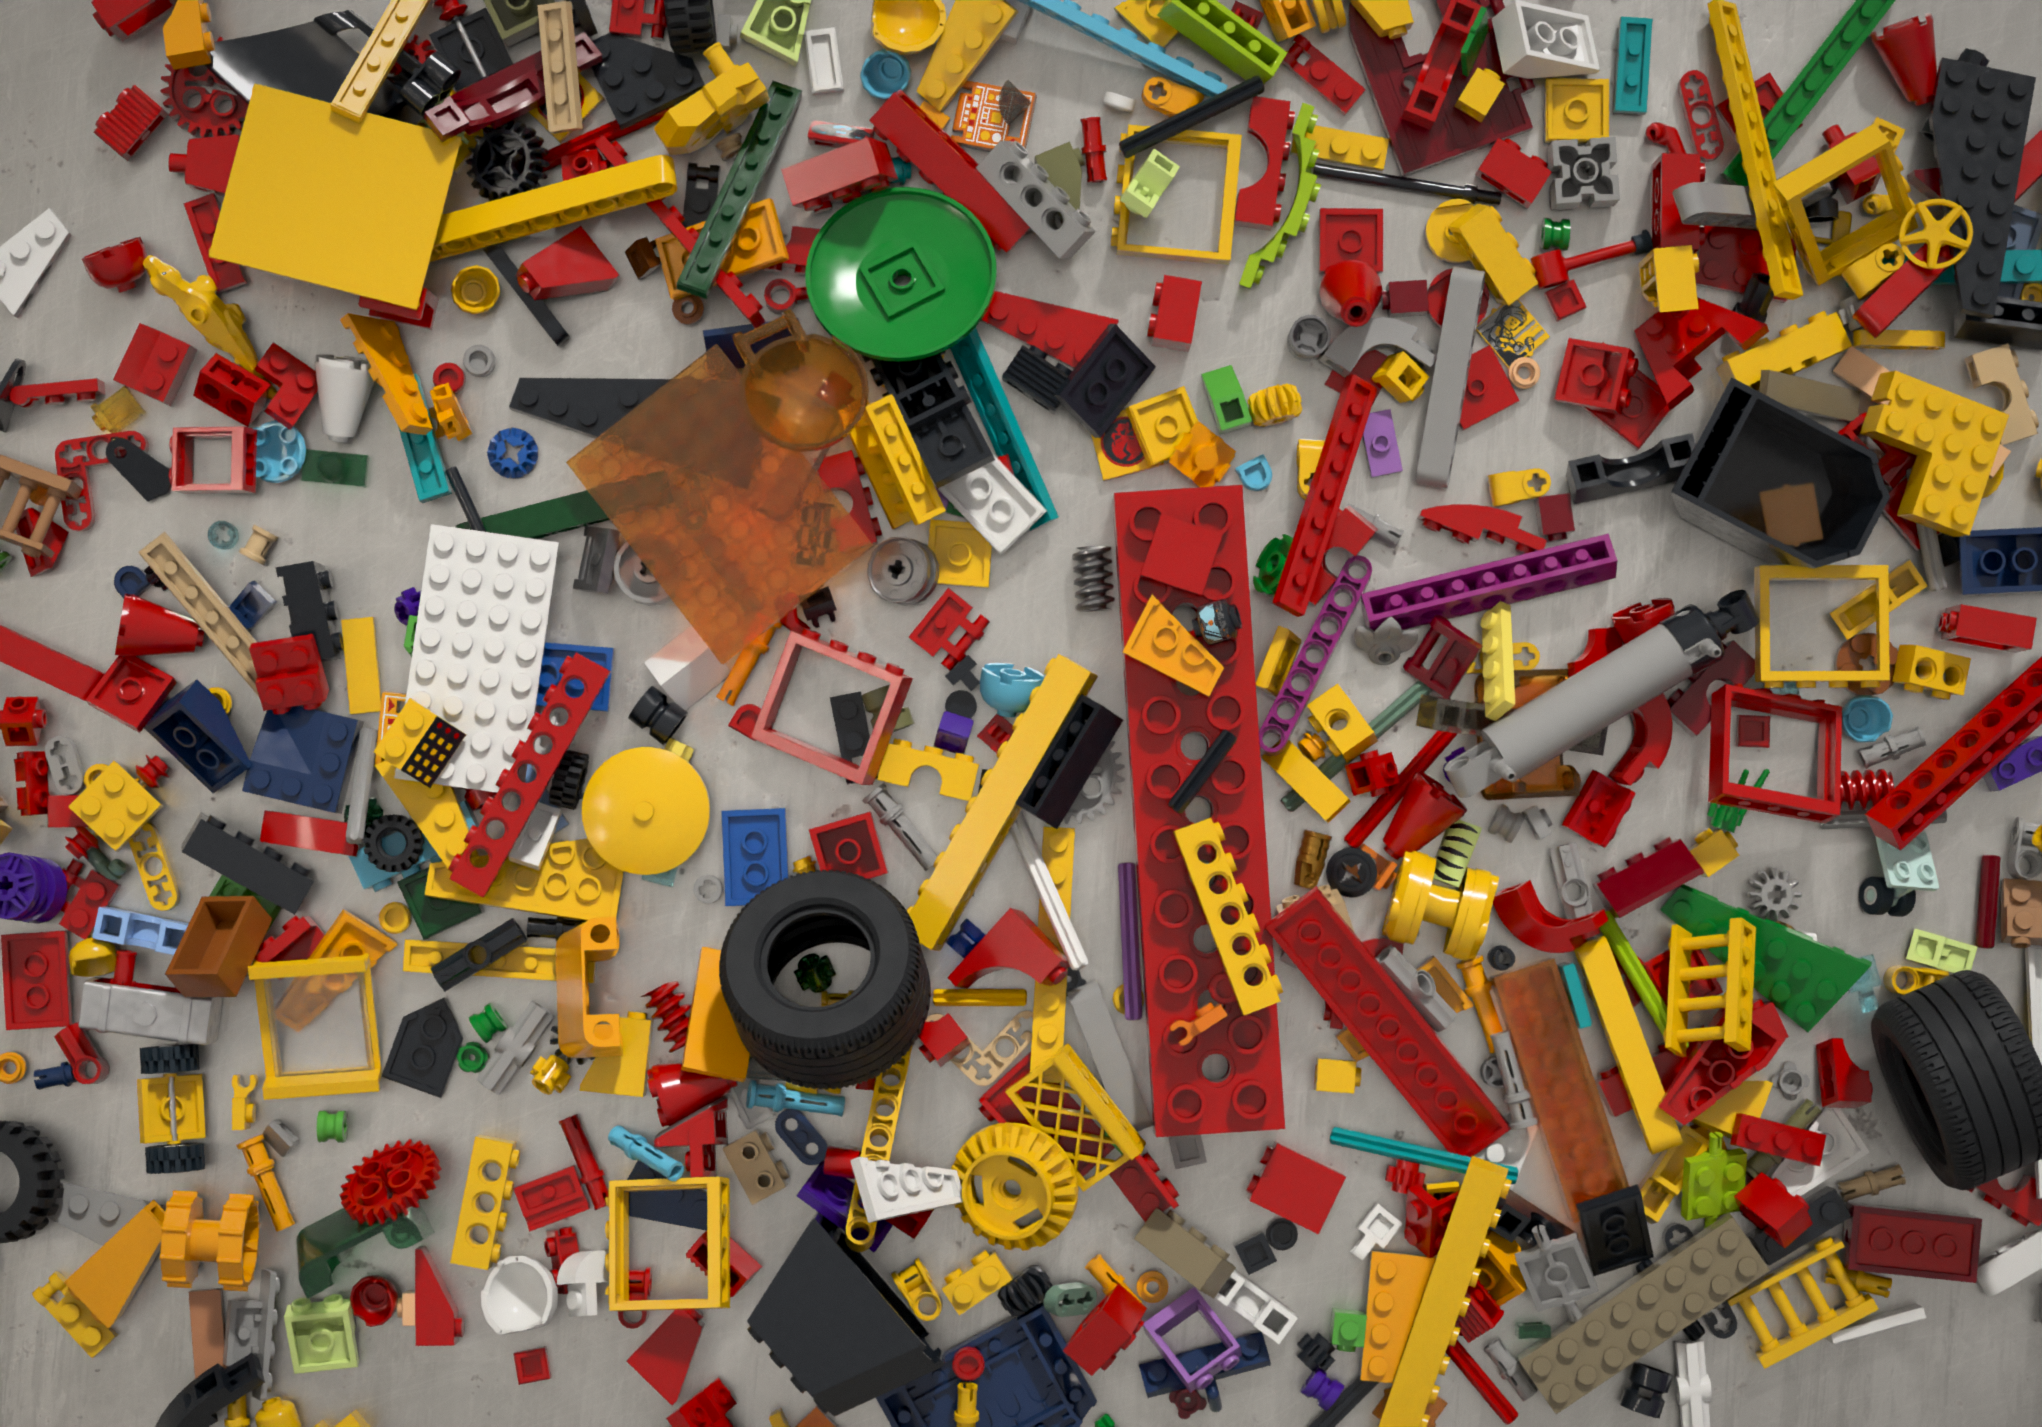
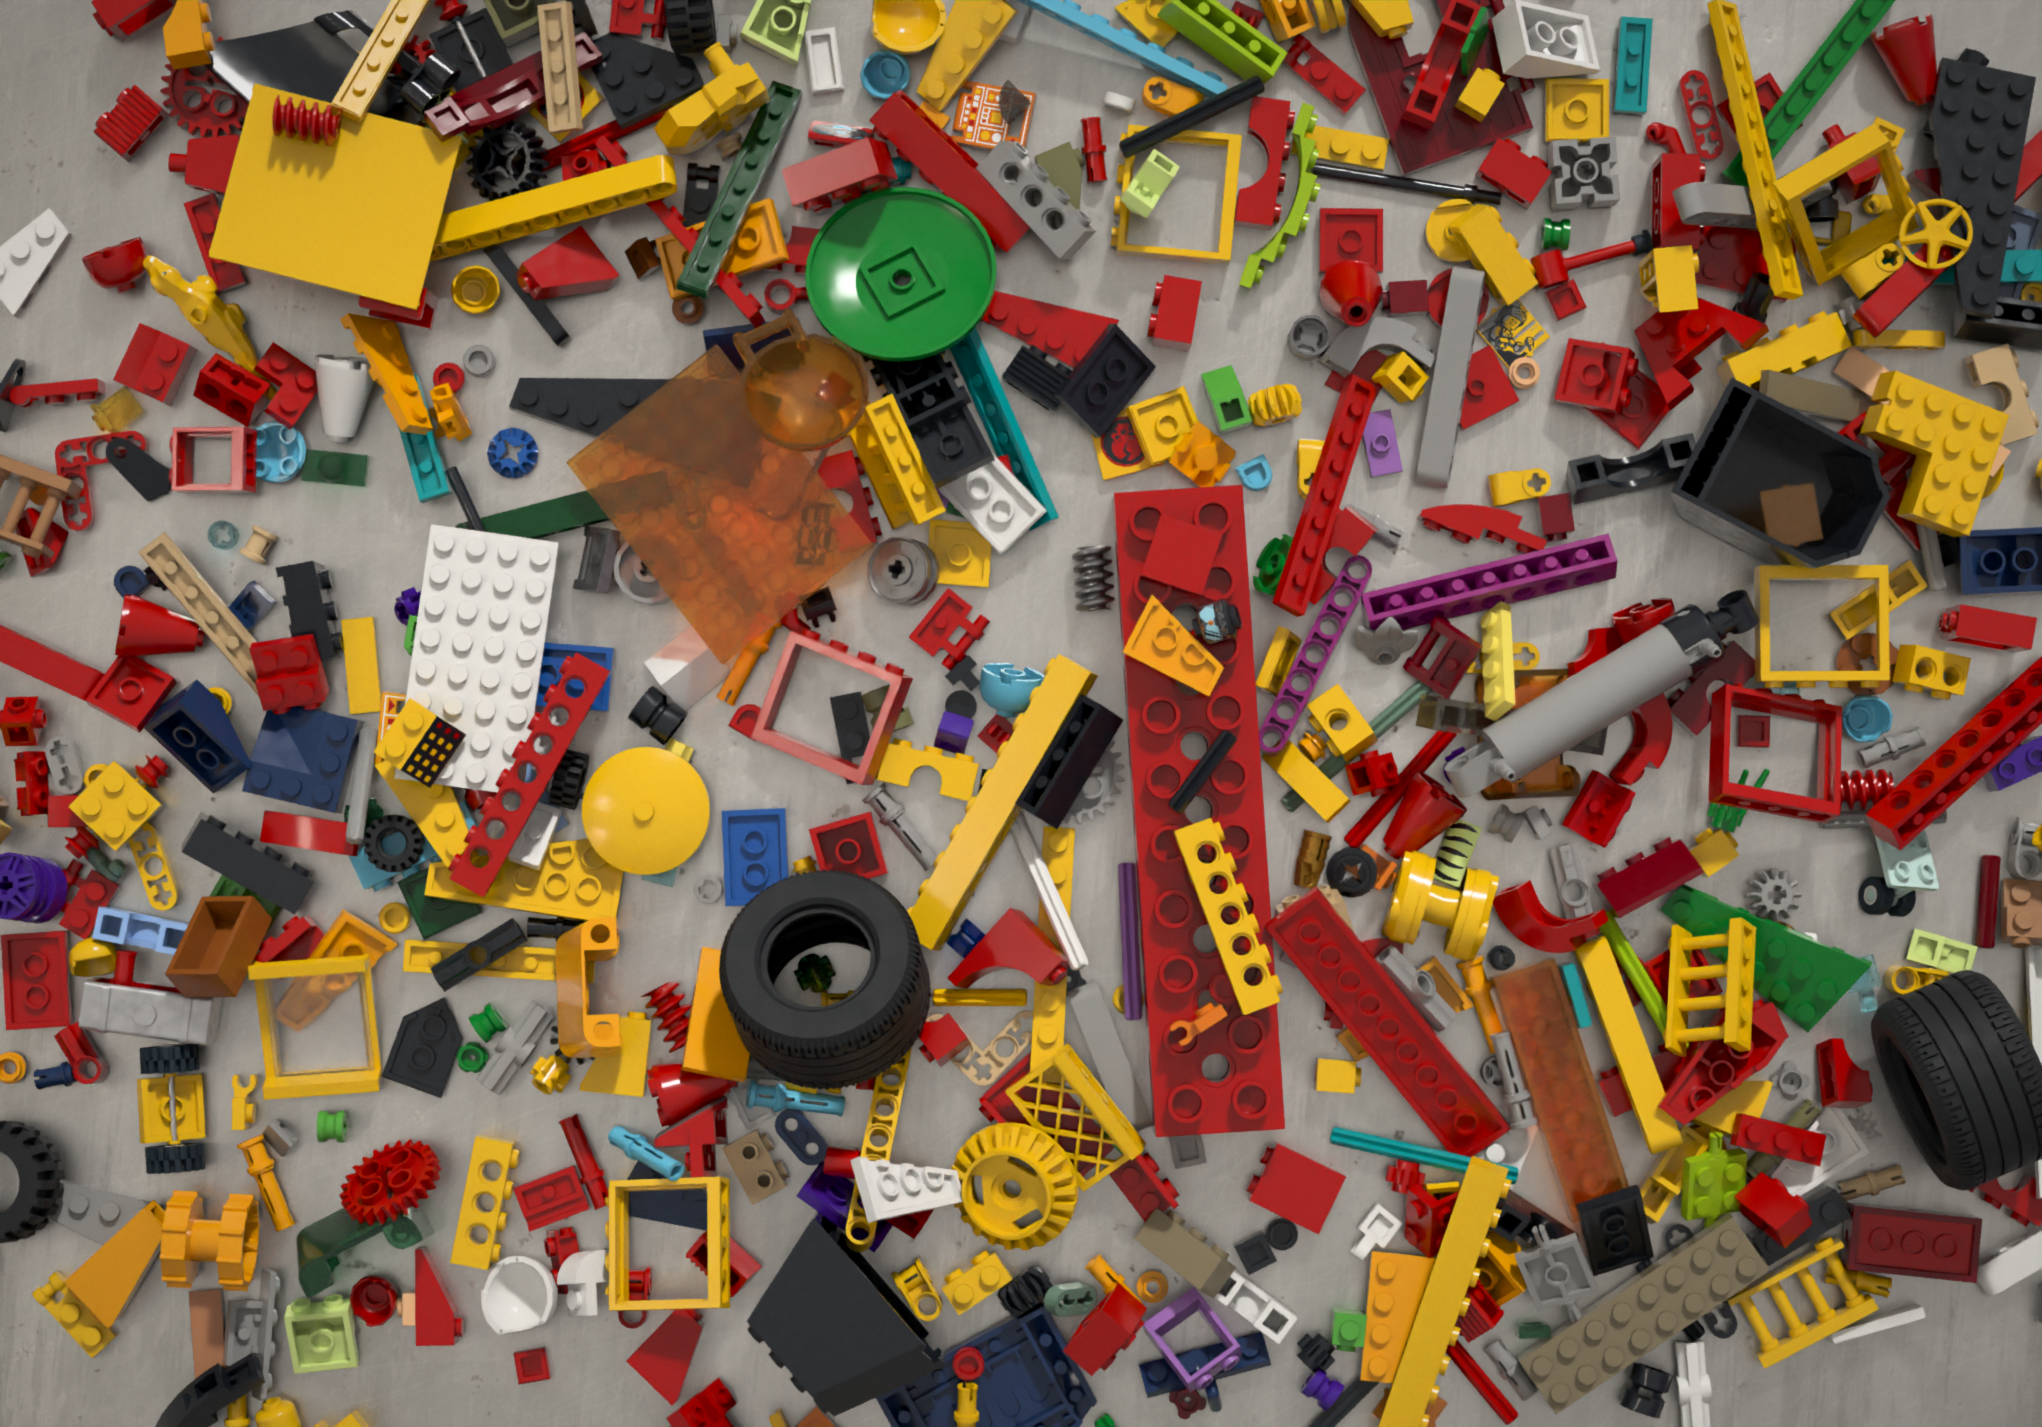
none -> red piece [272,95,343,147]

